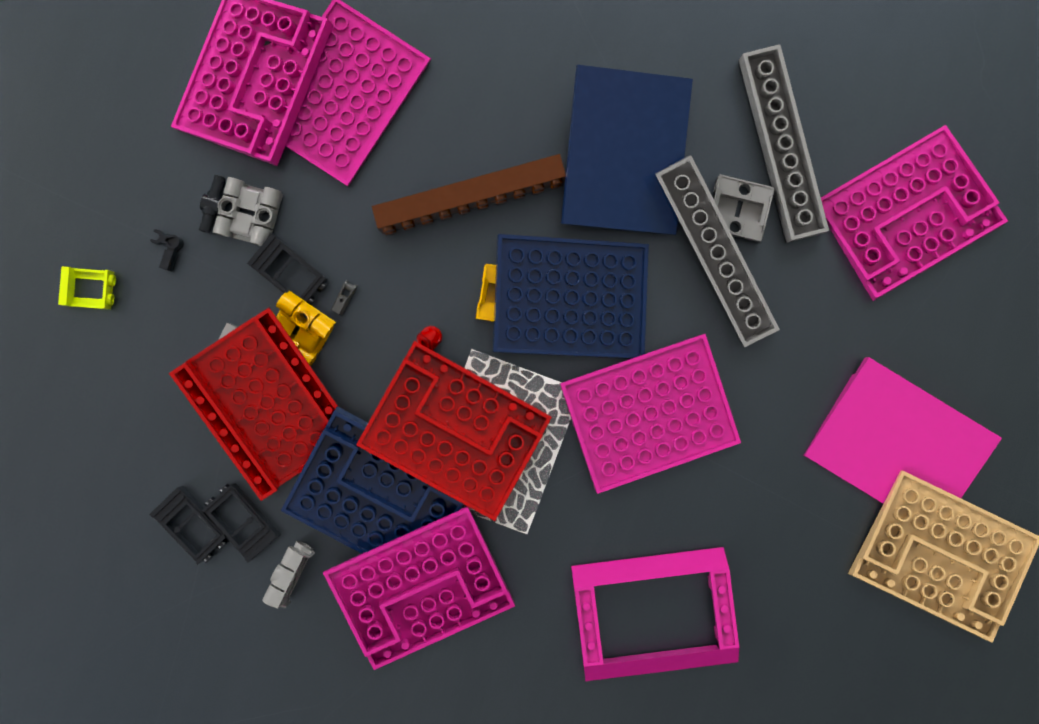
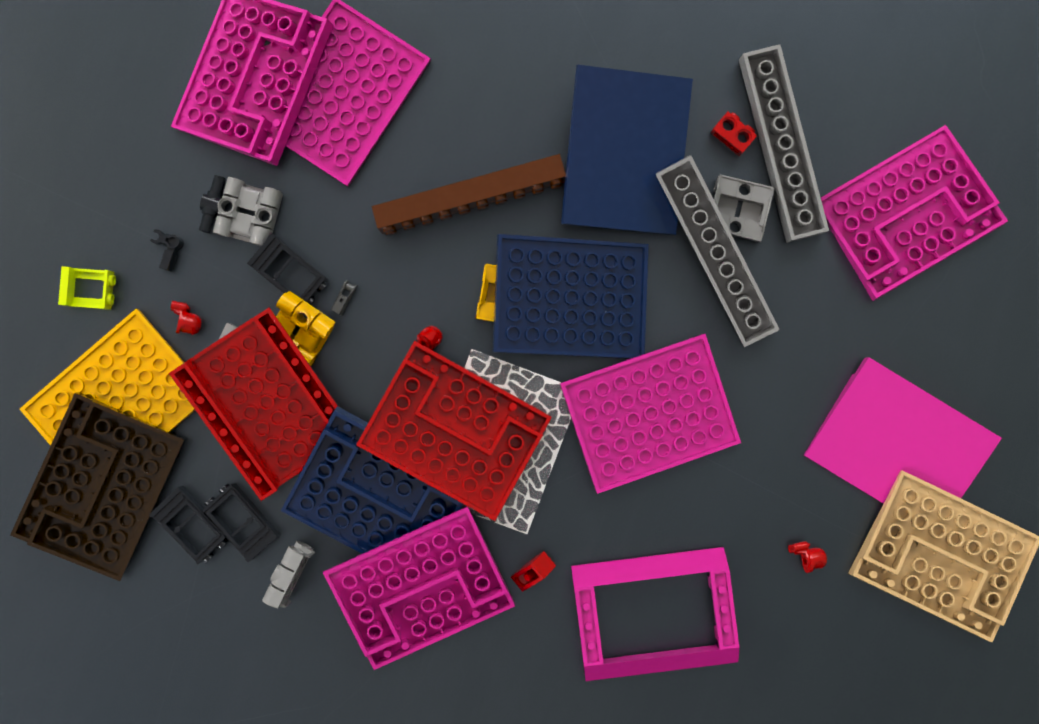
none -> dark brown slope [10,392,185,581]
none -> yellow plate [20,308,195,446]
none -> red piece [170,301,202,335]
none -> red slope [511,551,556,592]
none -> red brick [710,111,757,157]
none -> red piece [788,541,827,573]

